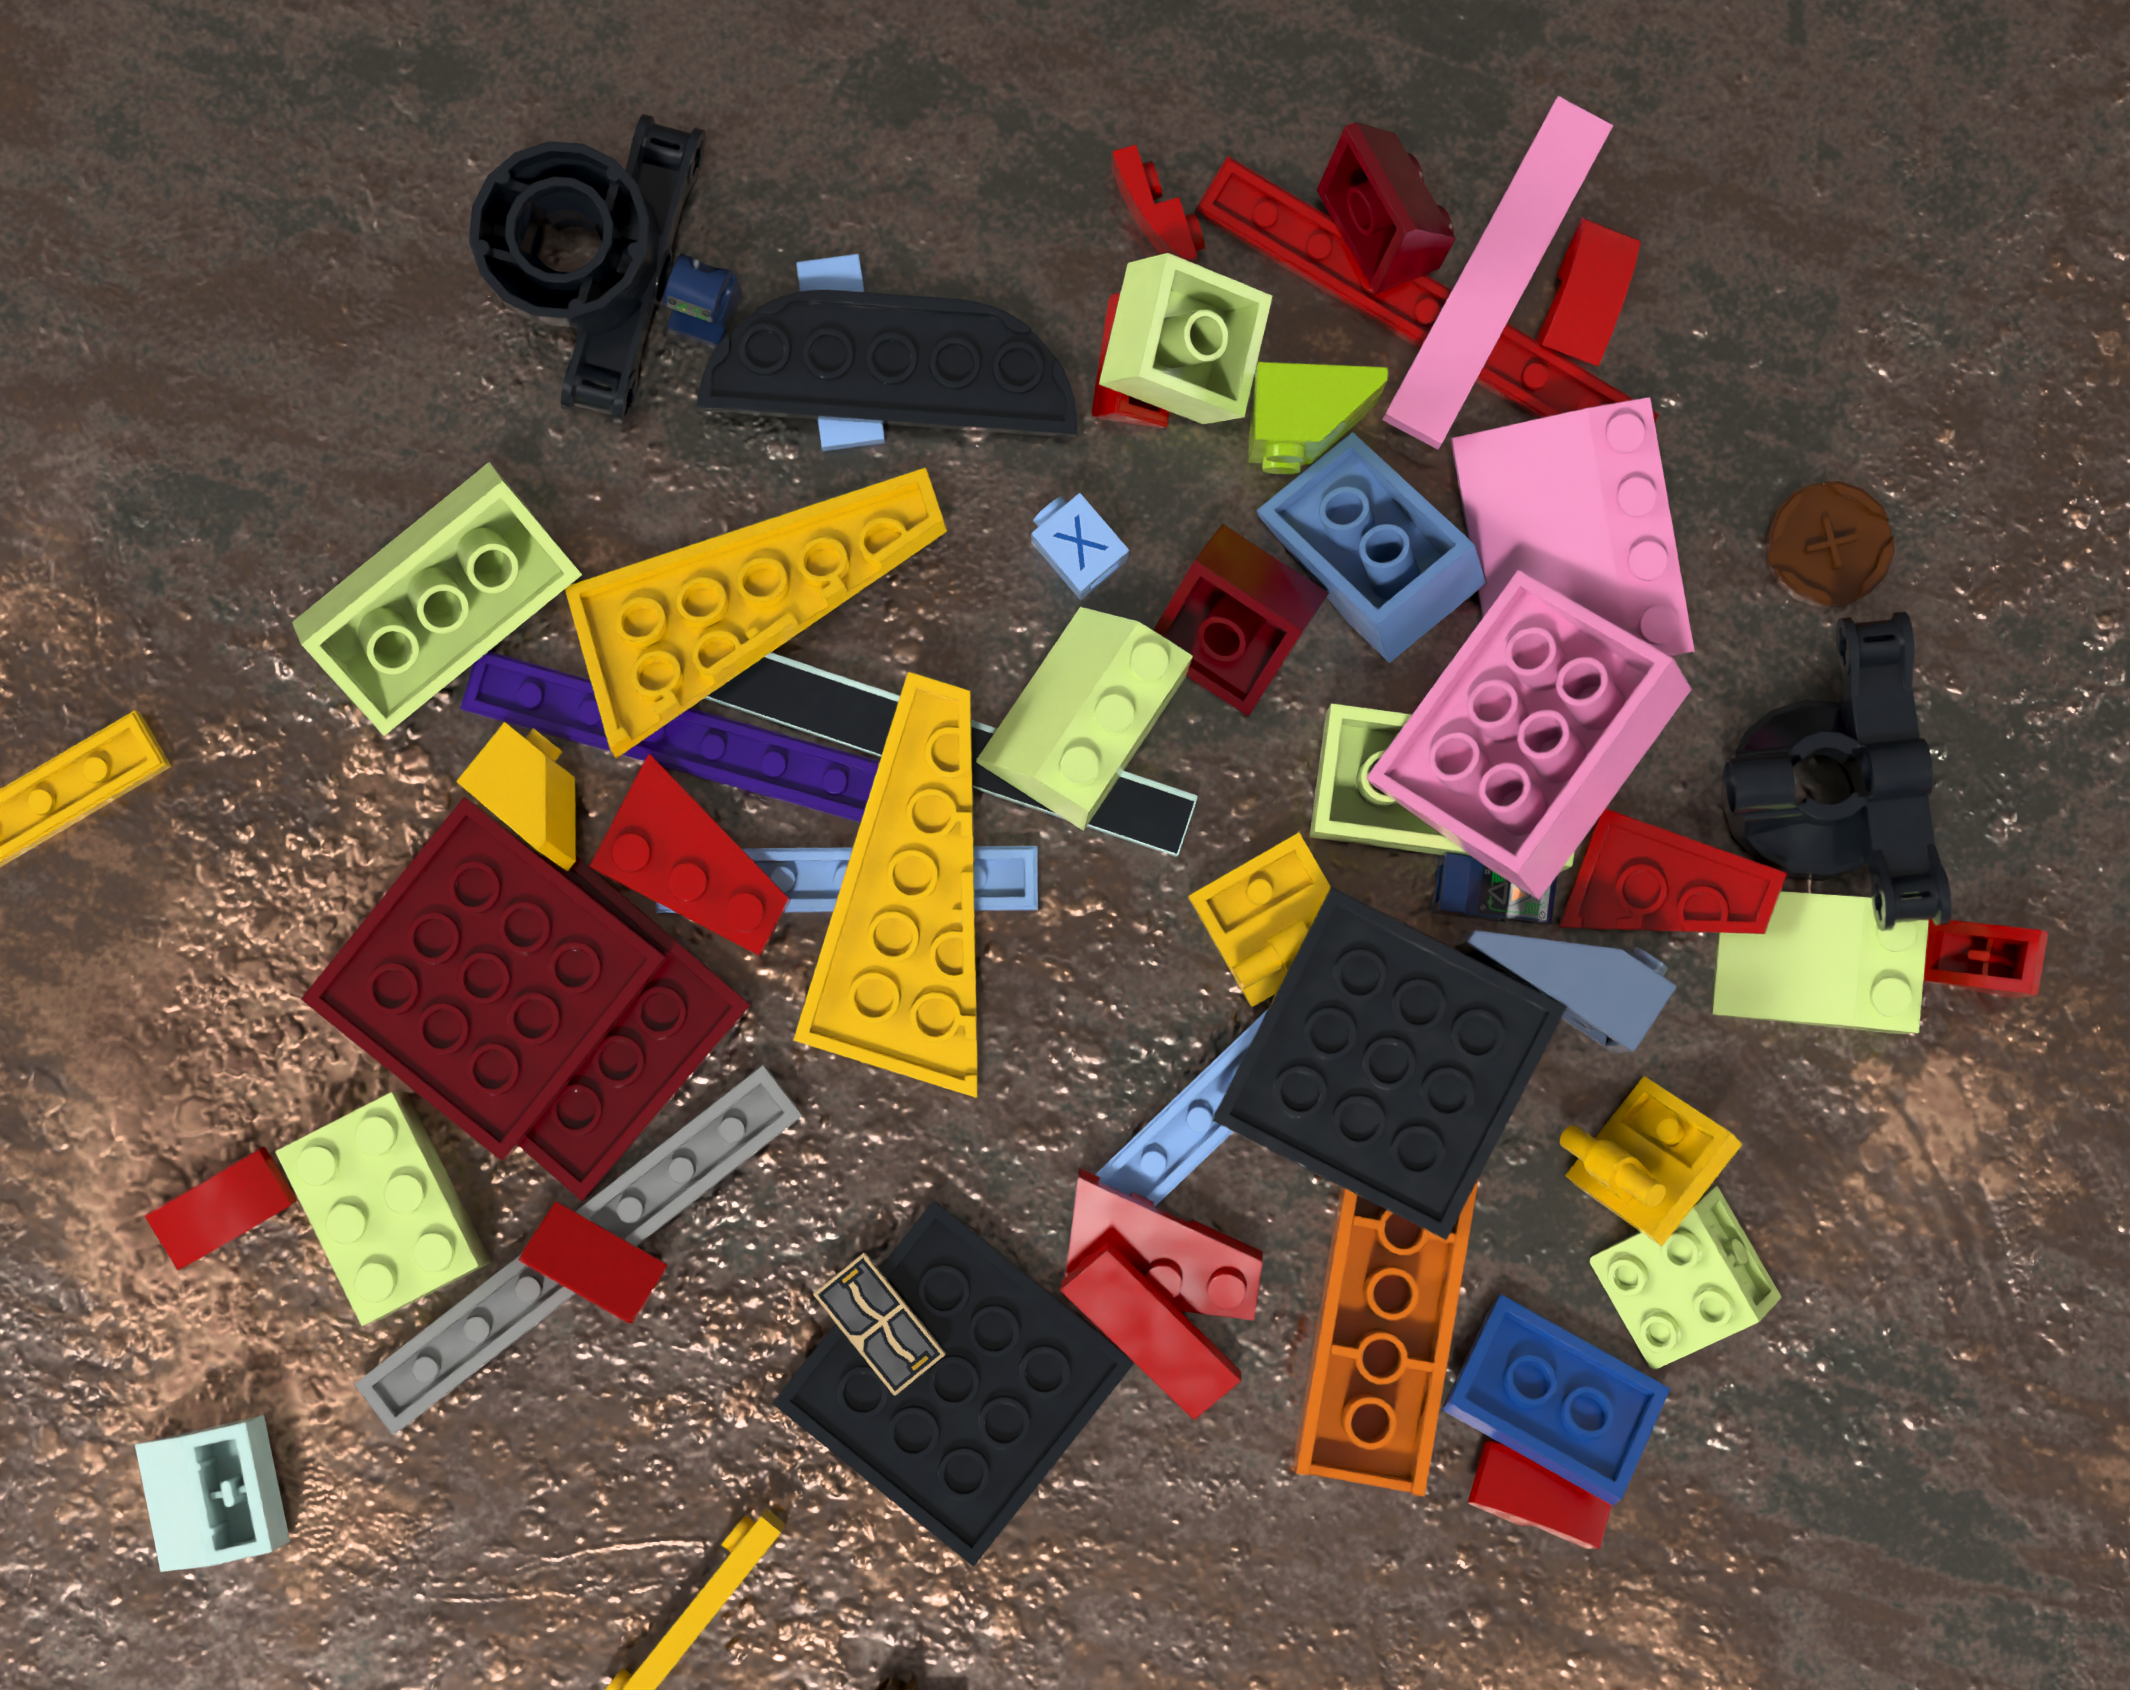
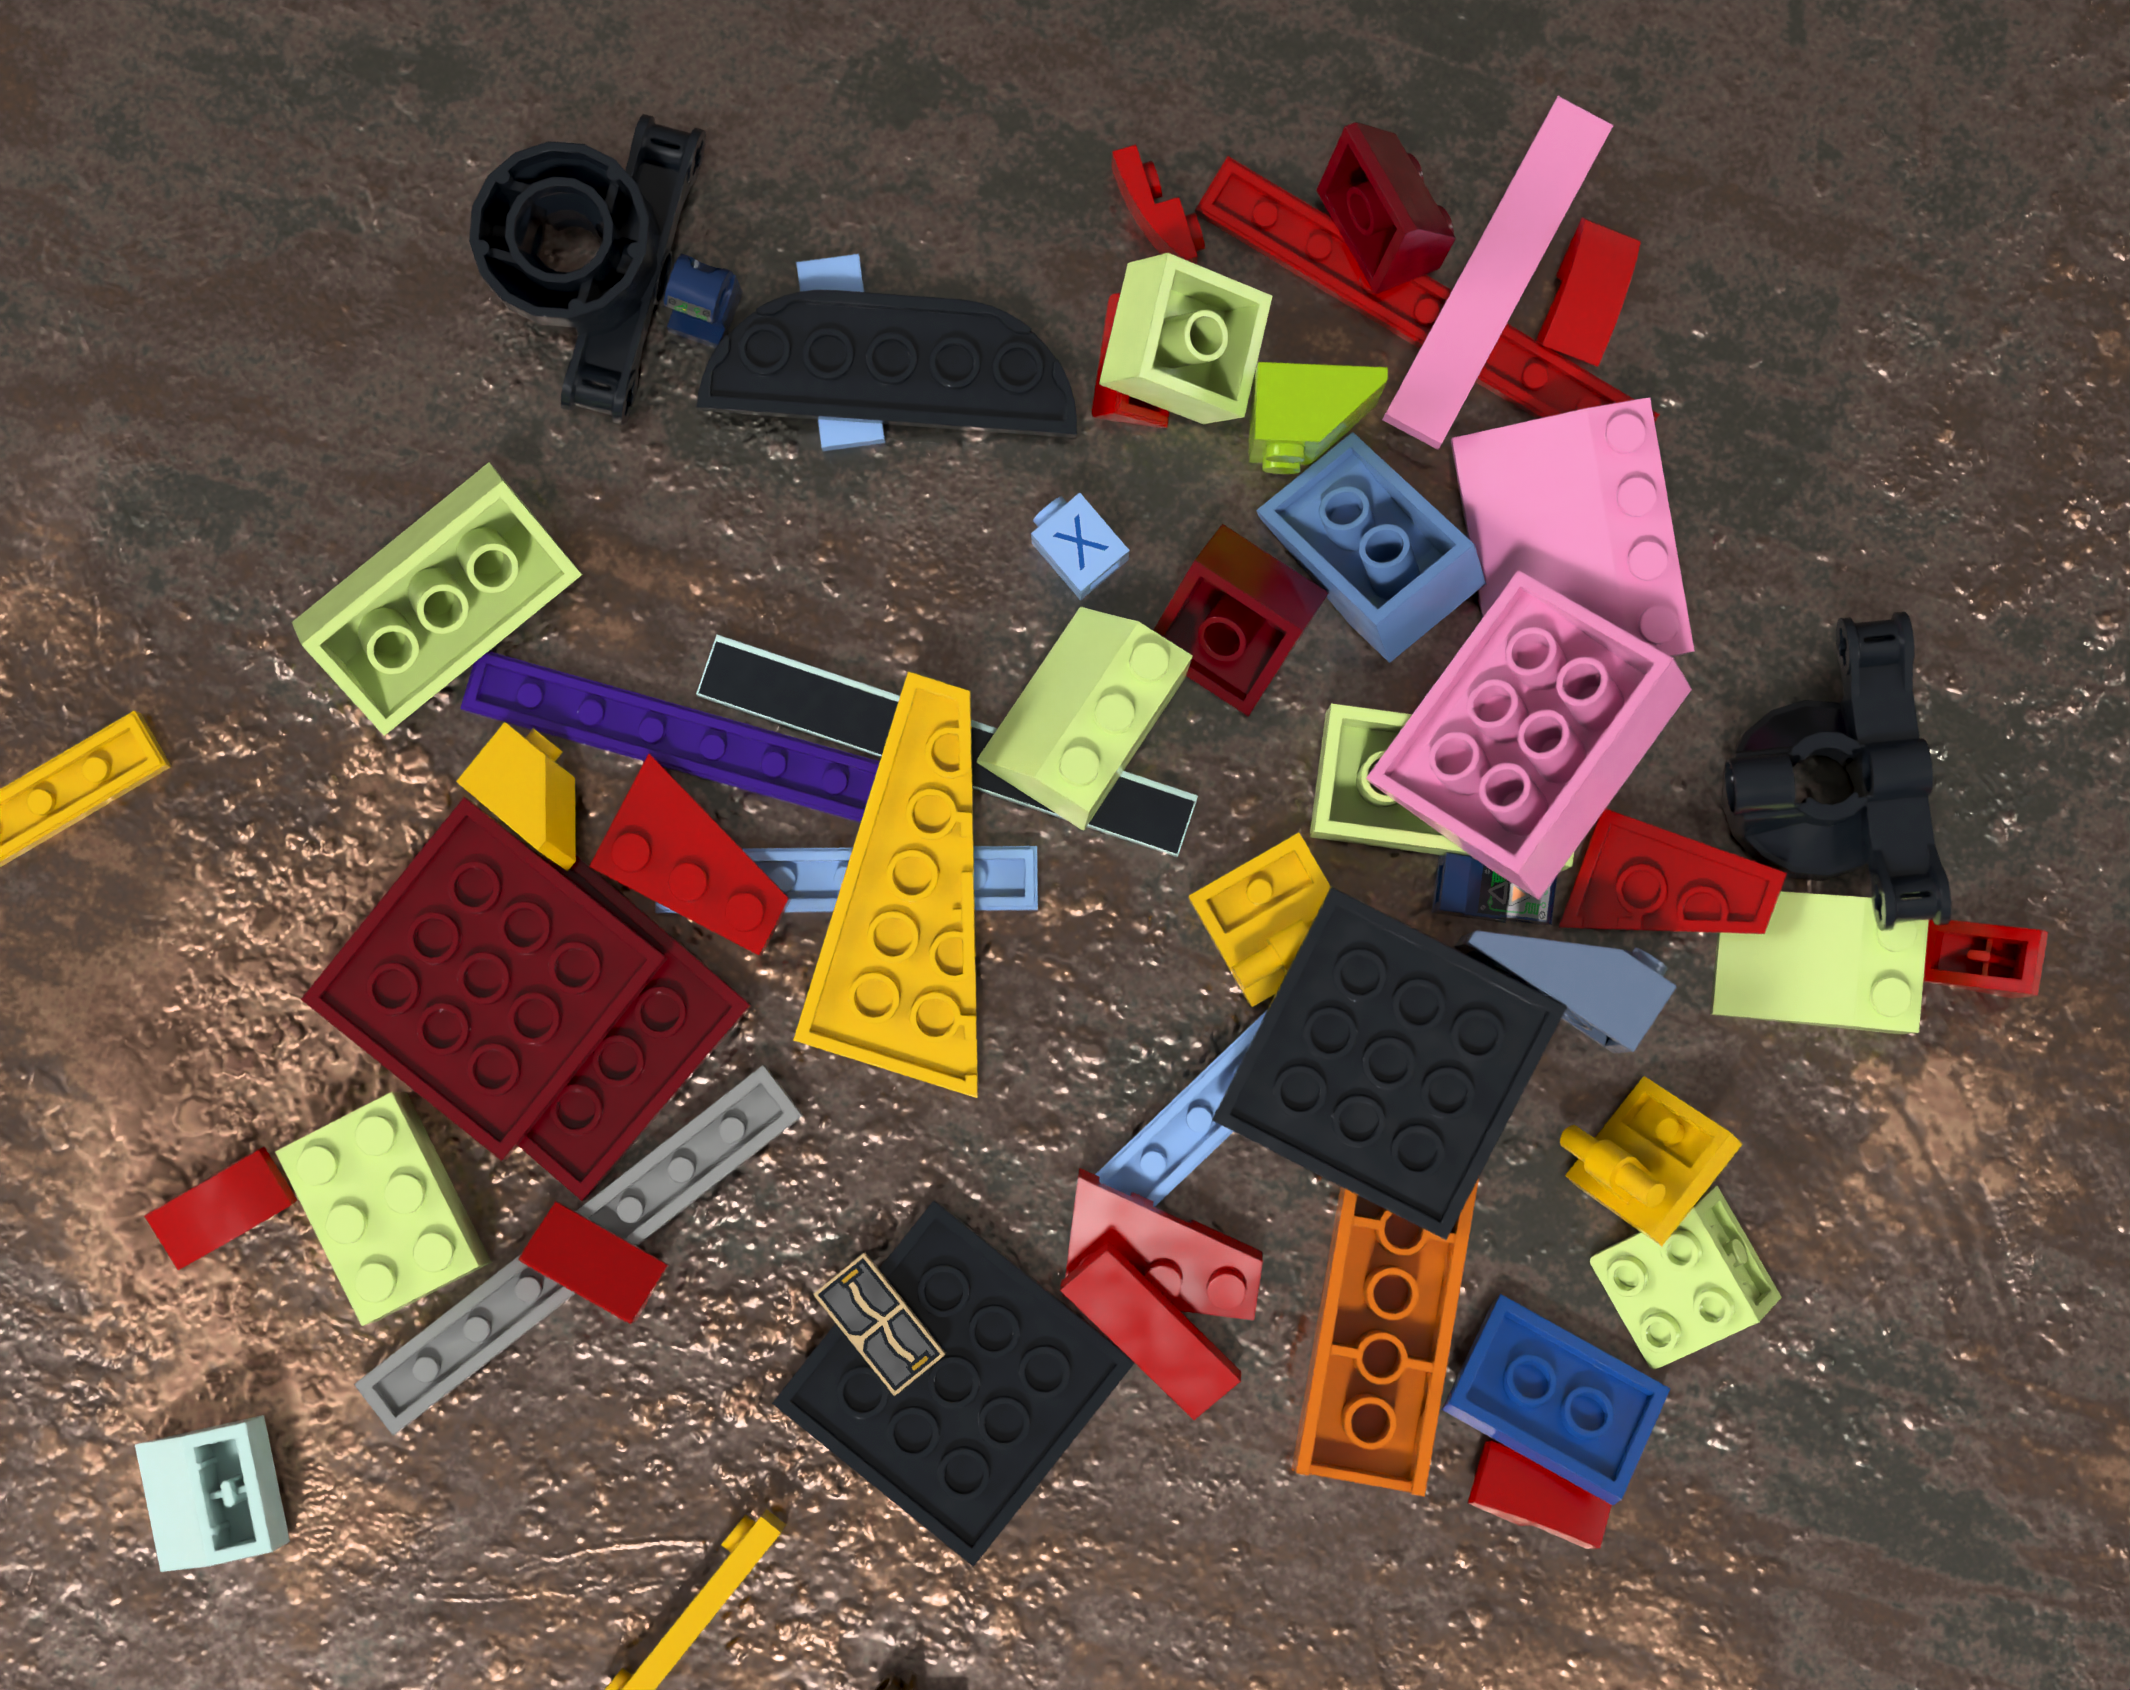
yellow wing [565,467,947,759] -> none
reddish brown tile [1765,481,1895,608] -> none

